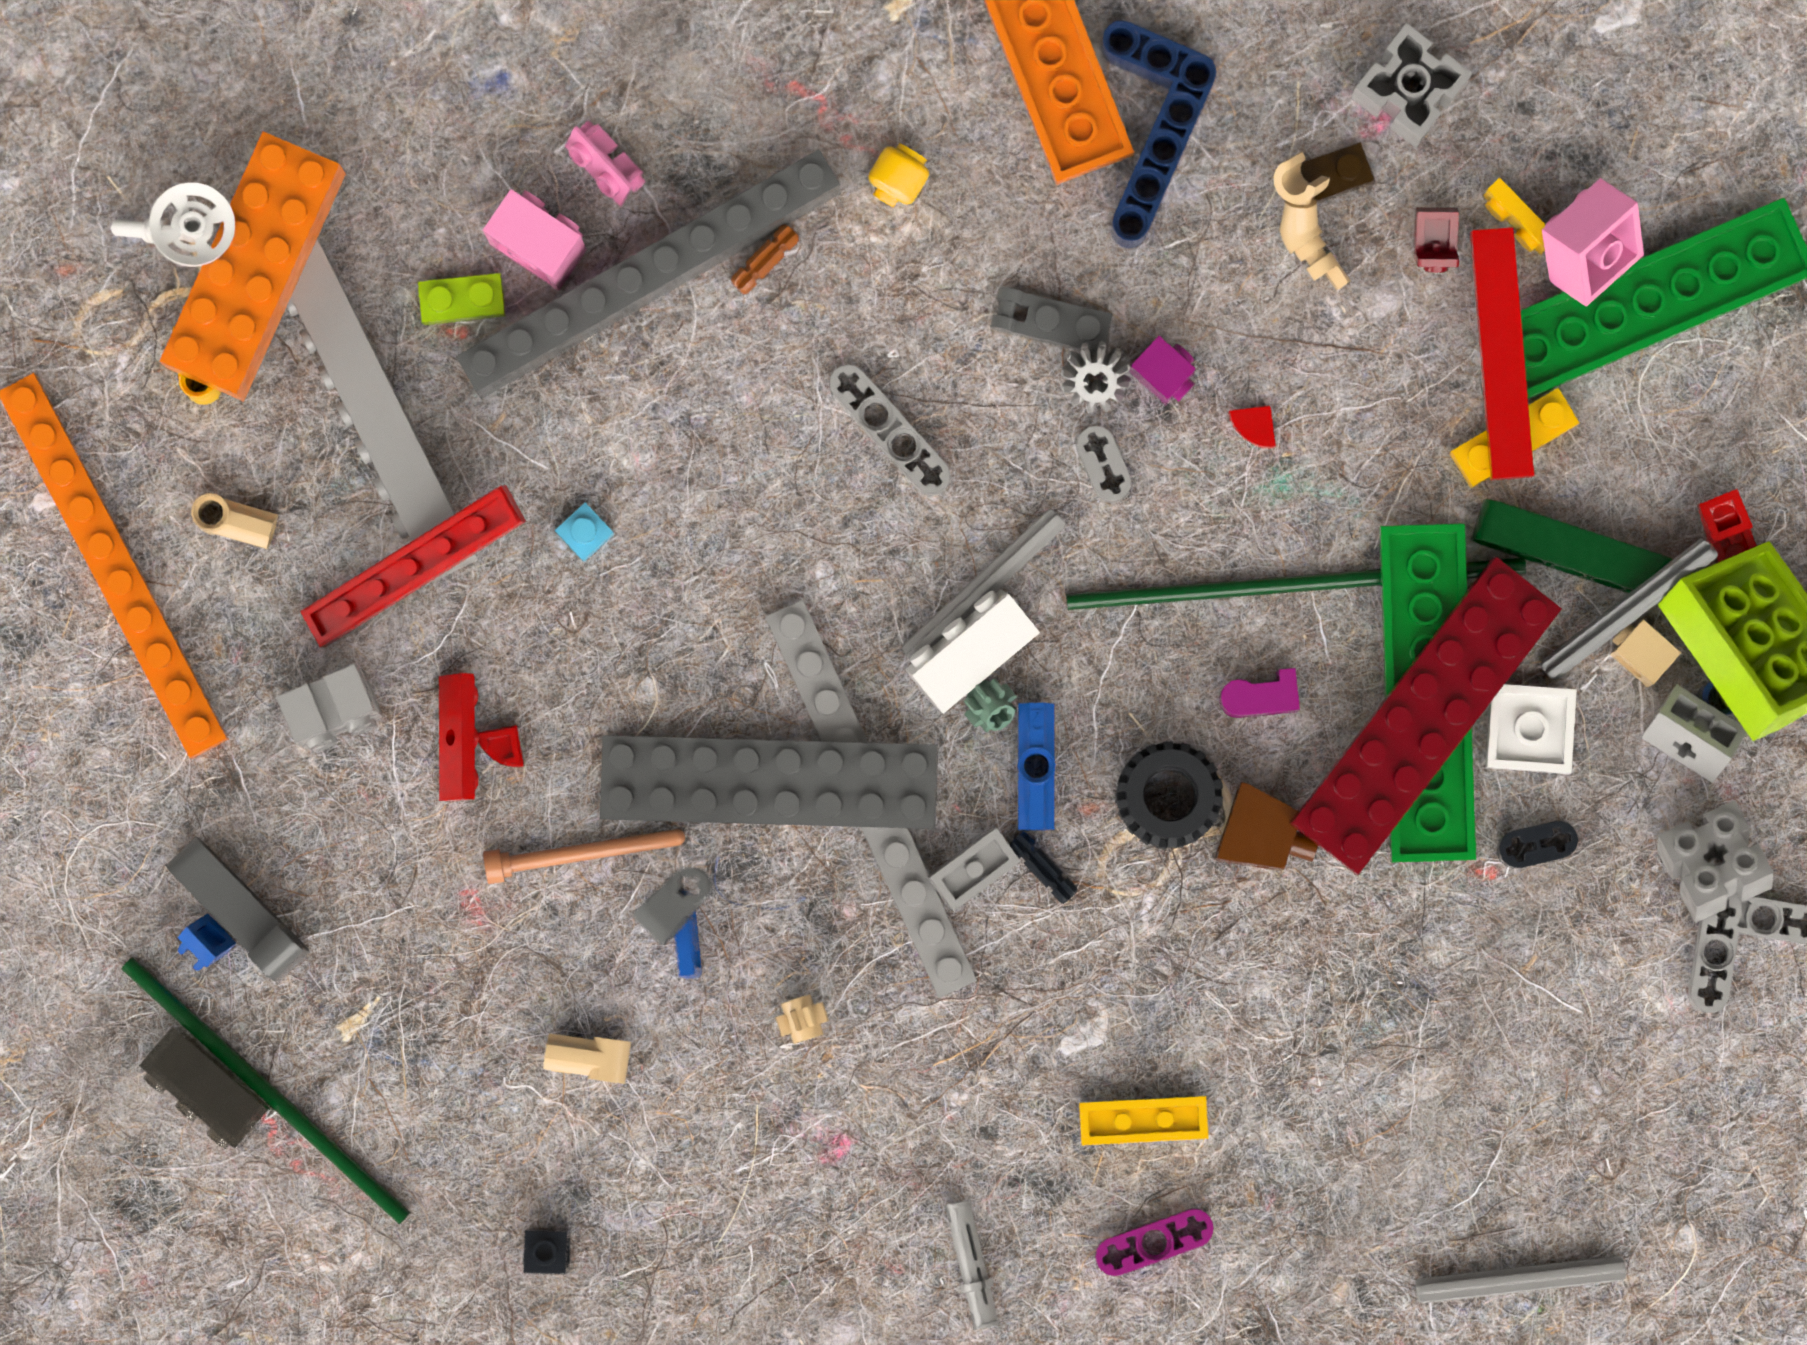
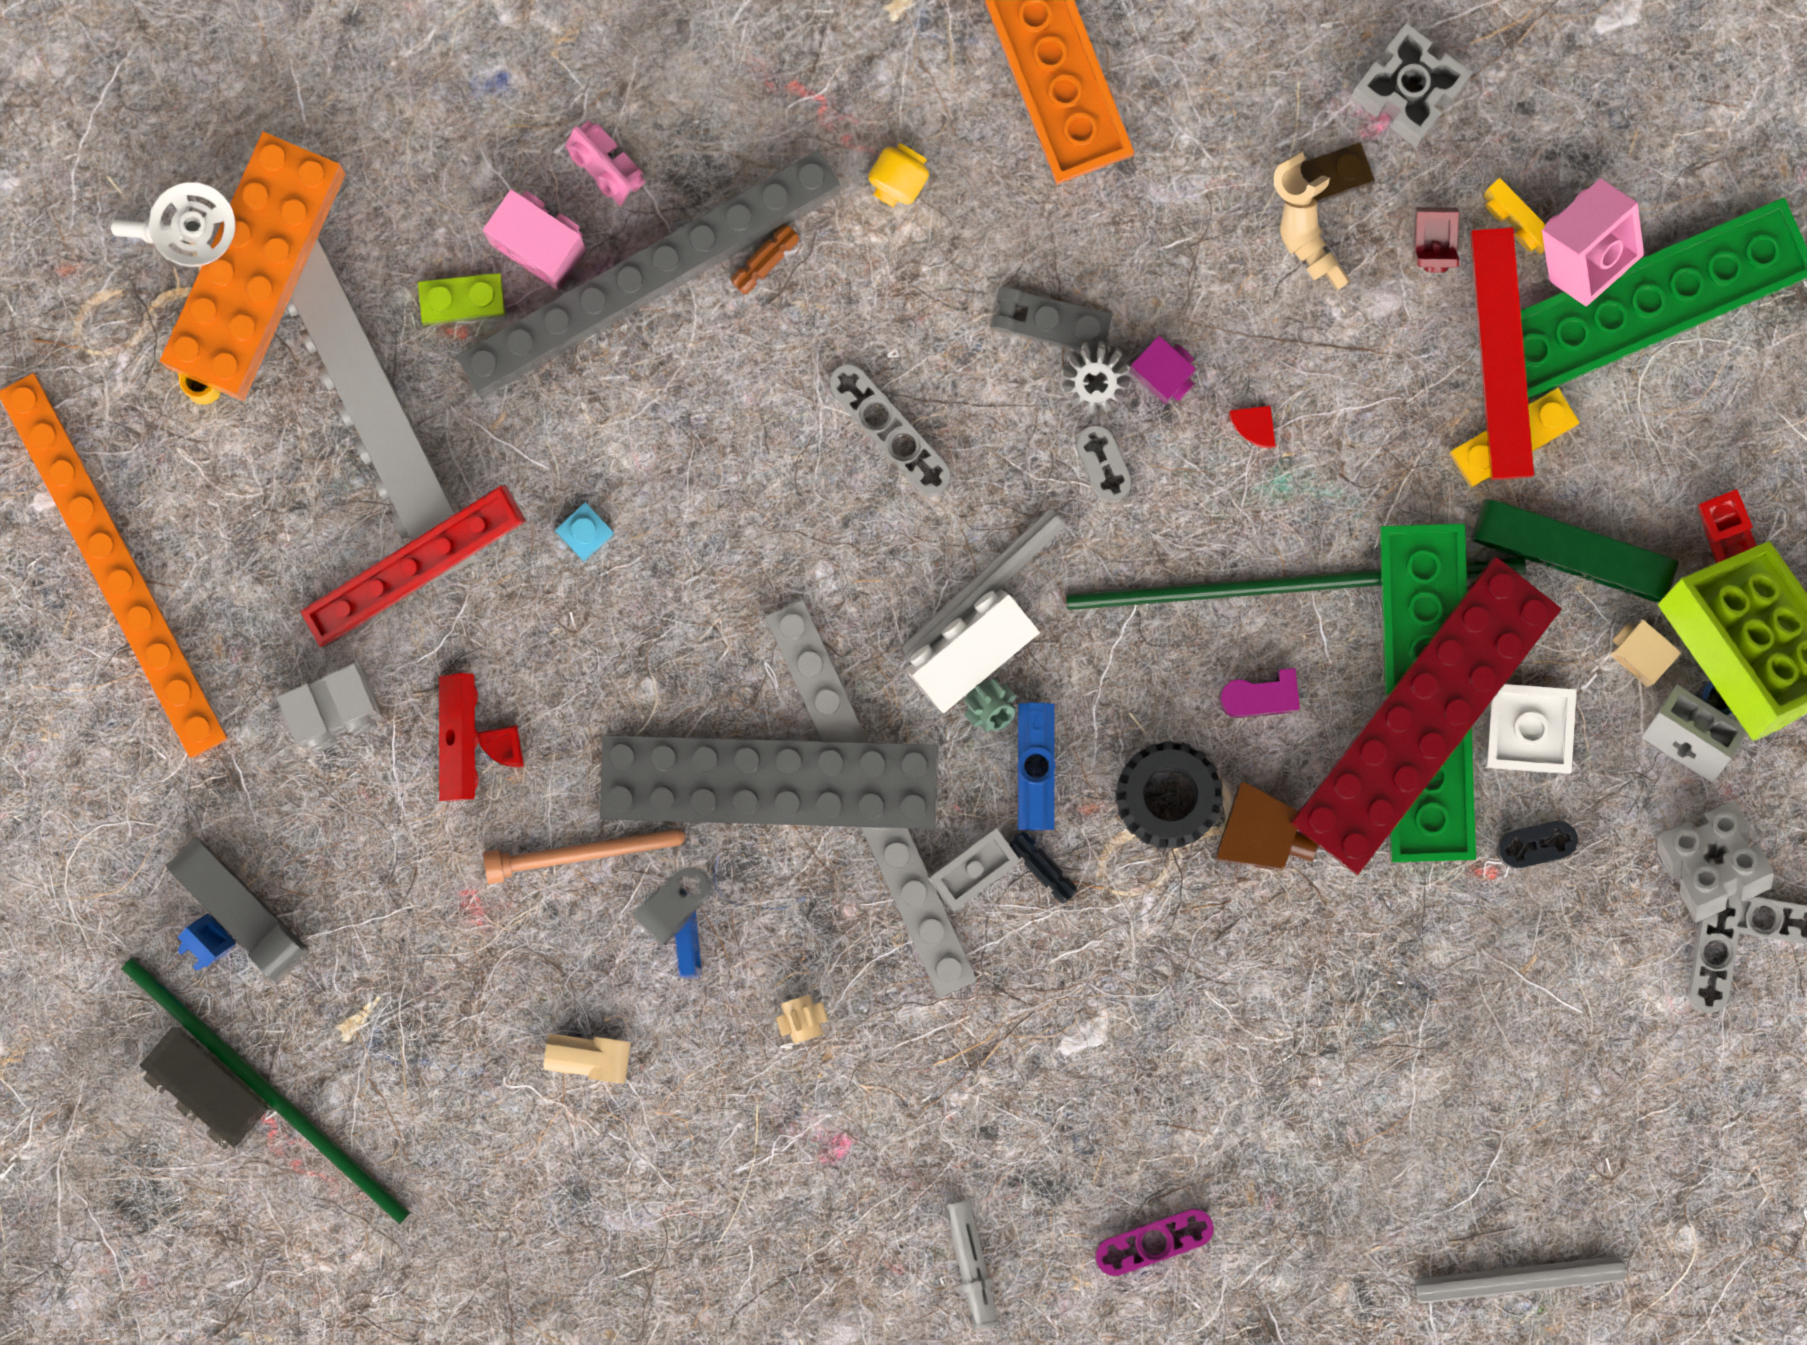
tan piece [191,493,278,550] -> none
black brick [523,1228,571,1275] -> none
yellow plate [1079,1096,1209,1145] -> none
dark blue beam [1101,20,1217,248] -> none
axle [1541,538,1718,680] -> none

